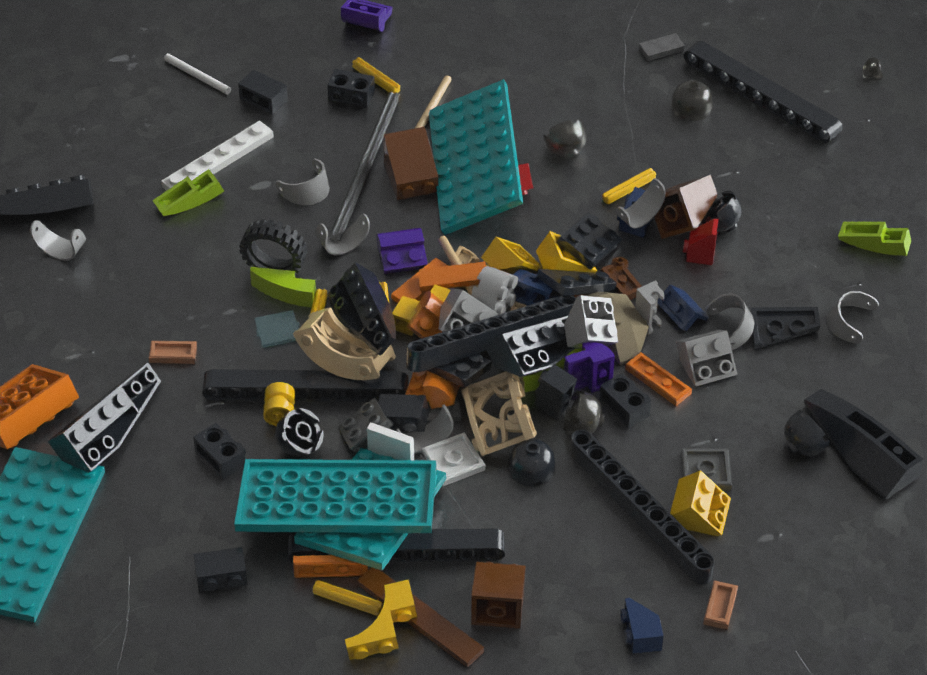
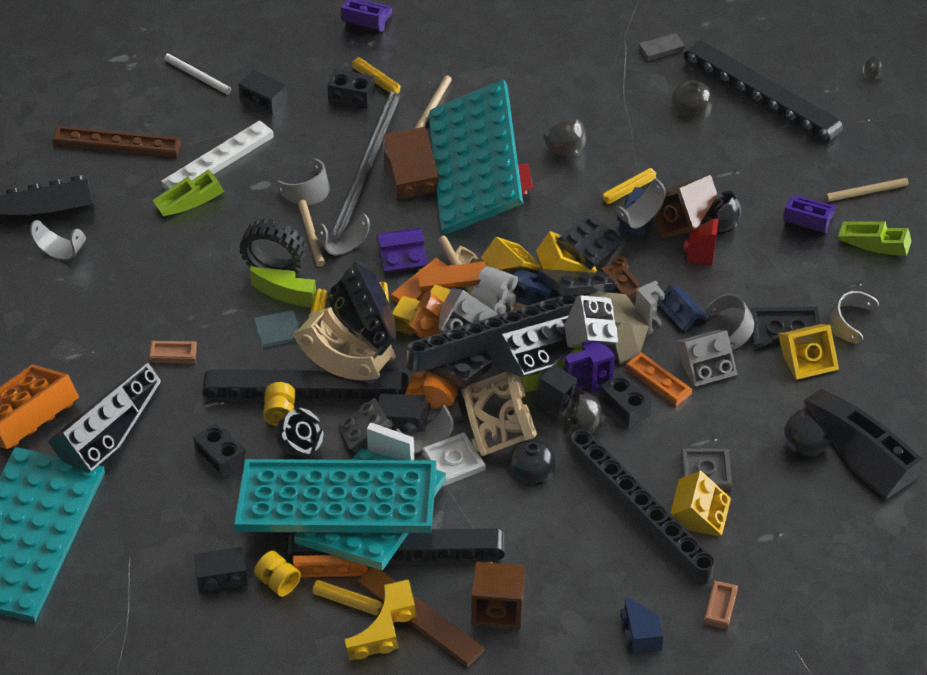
none -> reddish brown tile [52,126,181,158]
none -> yellow wheel [254,551,301,597]
none -> tan bar [298,200,325,267]
none -> yellow slope [779,324,839,380]
none -> dark purple brick [783,195,836,234]
none -> tan bar [825,178,909,202]

